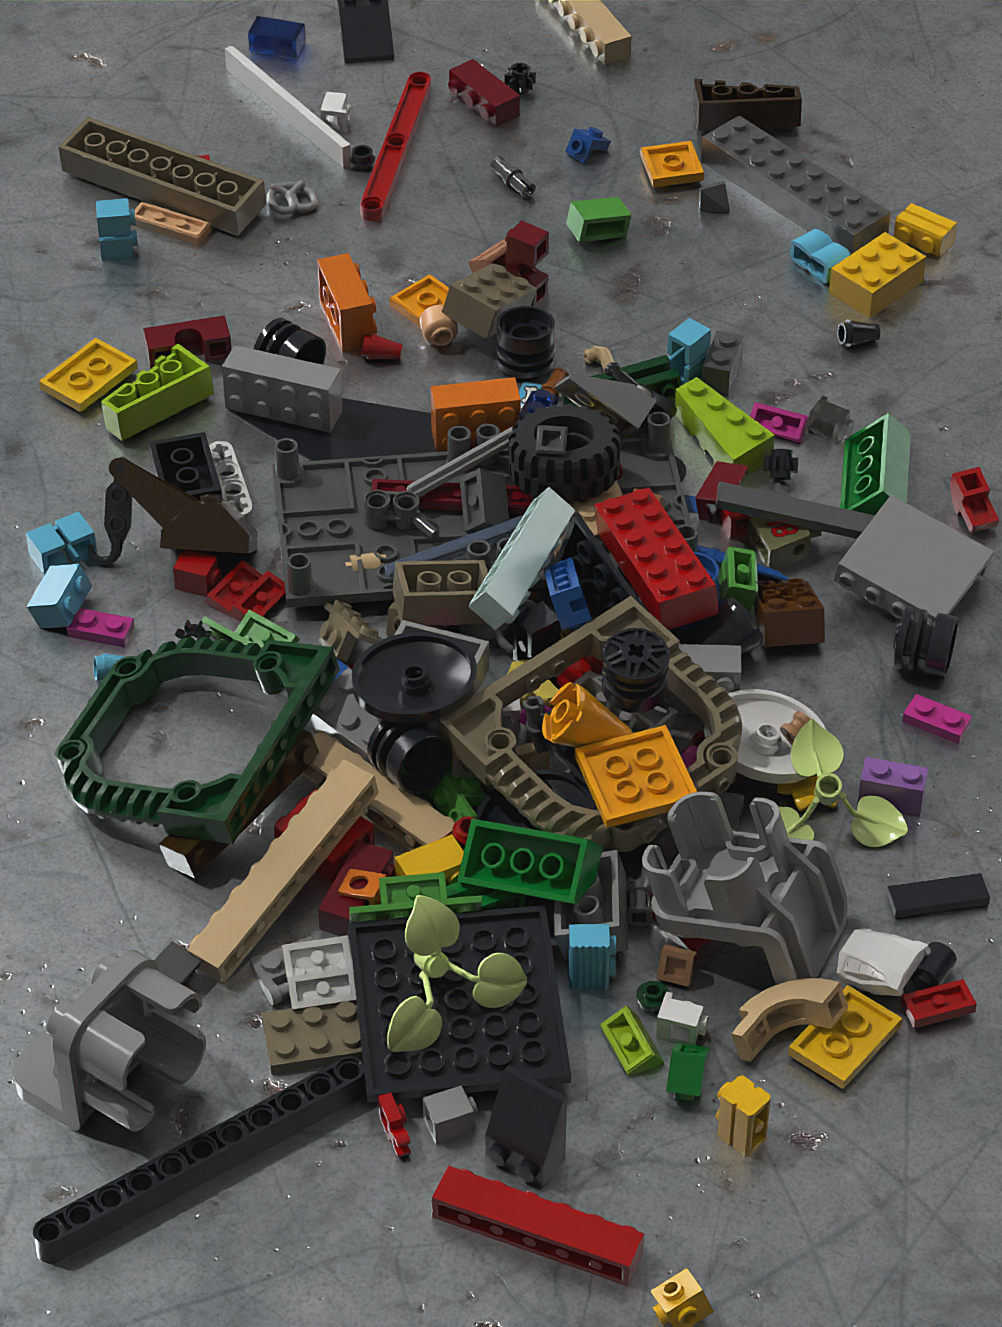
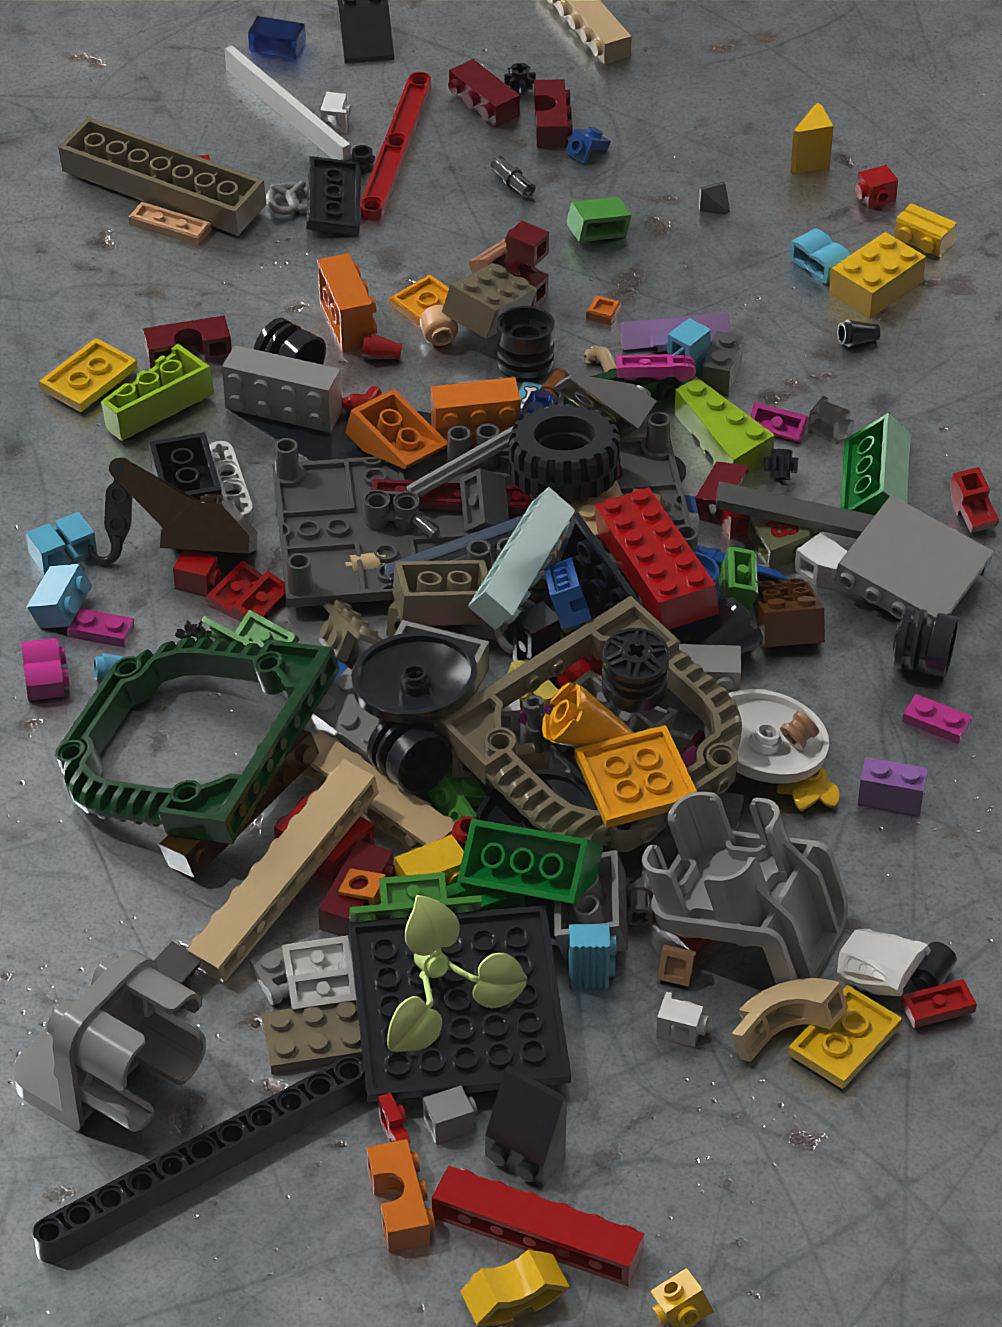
medium azure piece [96,198,138,260] -> none
dark grey slope [535,425,568,456] -> none
lime slope [600,1005,664,1076] -> none
black piece [604,362,677,419] -> none
dark green plate [636,981,669,1013] -> none
light orange plate [640,141,704,187] -> none
green slope [666,1042,710,1101] -> none
dark brown wedge [693,78,802,132] -> none
flat silver brick [701,116,891,254] -> none
yellow brick [715,1075,771,1157] -> none
yellowish green plant [779,719,908,848] -> none
black tile [887,873,990,918] -> none
none -> dark pink brick [21,638,70,701]
none -> black tile [306,156,361,236]
none -> red arm [342,386,382,412]
none -> orange slope [345,389,448,469]
none -> orange arch [366,1139,435,1252]
none -> yellow brick [460,1250,570,1326]
none -> dark red arch [534,79,573,148]
none -> orange tile [586,295,621,325]
none -> dark pink hinge [616,354,696,381]
none -> lavender bracket [620,312,731,352]
none -> yellow slope [790,103,833,174]
none -> white slope [794,532,861,597]
none -> red brick [855,165,898,208]

